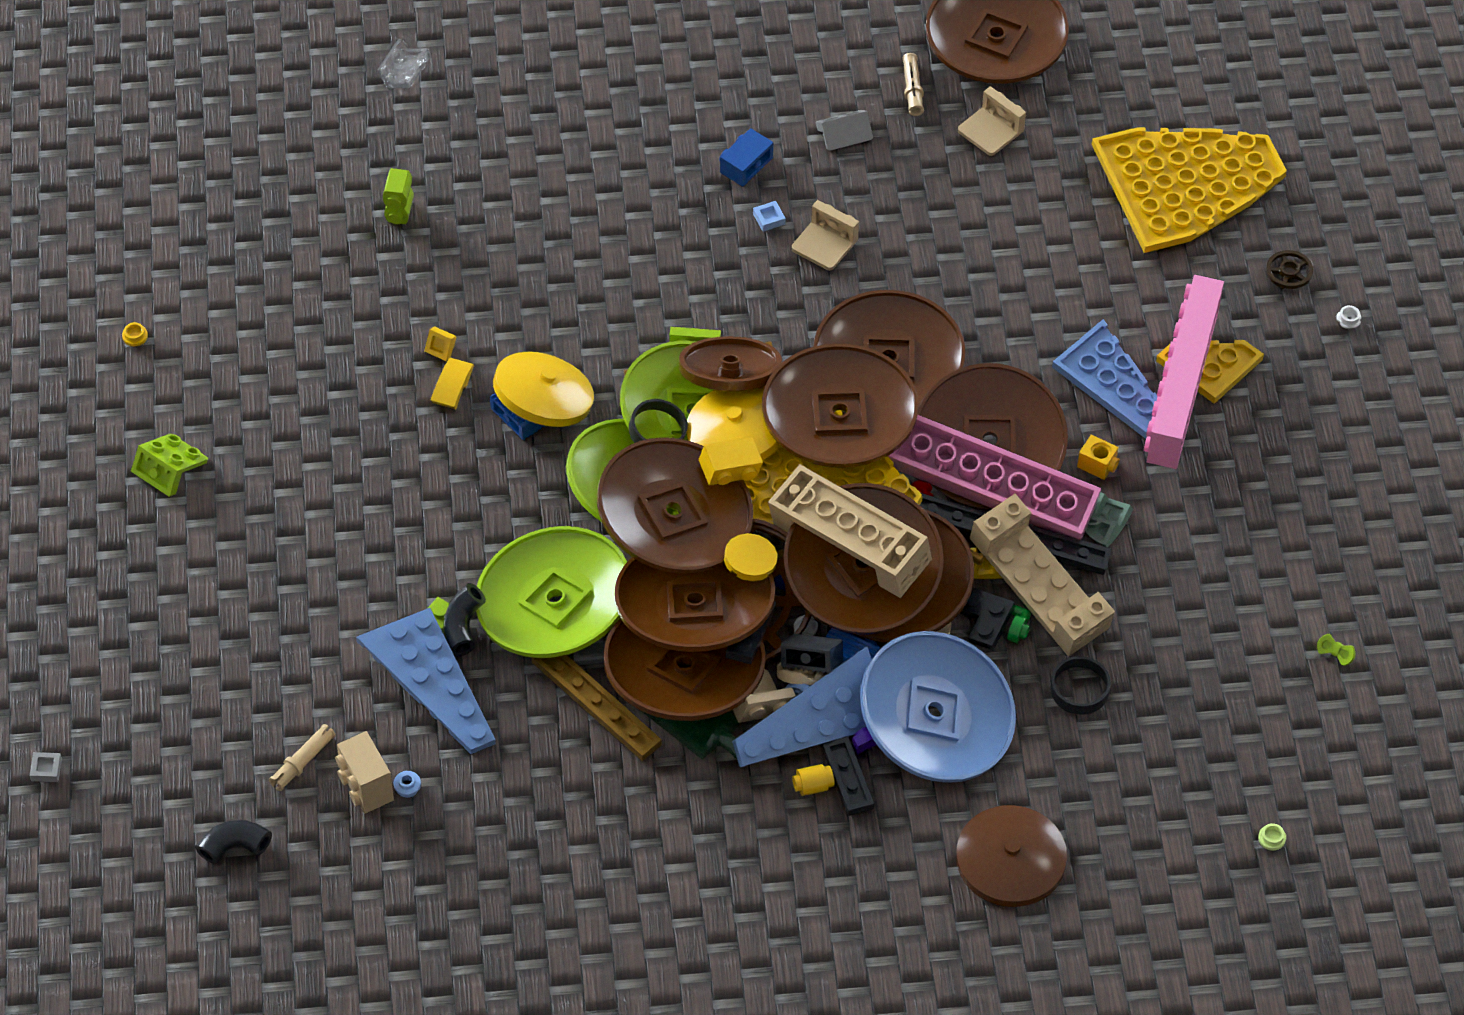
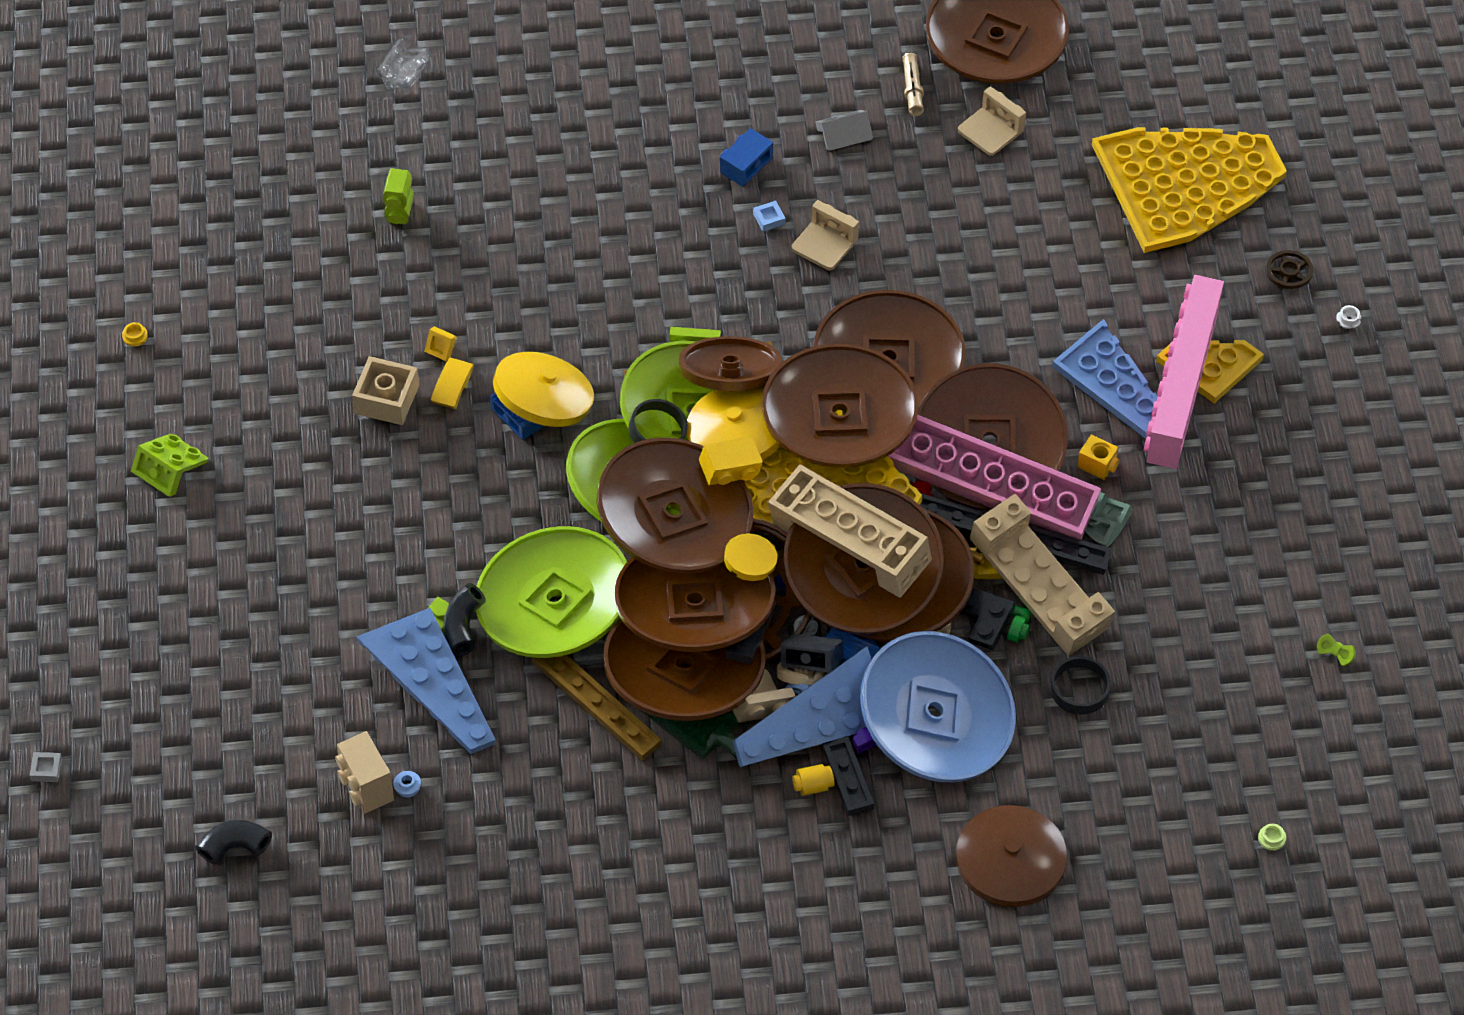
tan pin [269,724,336,791] -> none
none -> tan brick [352,356,419,425]

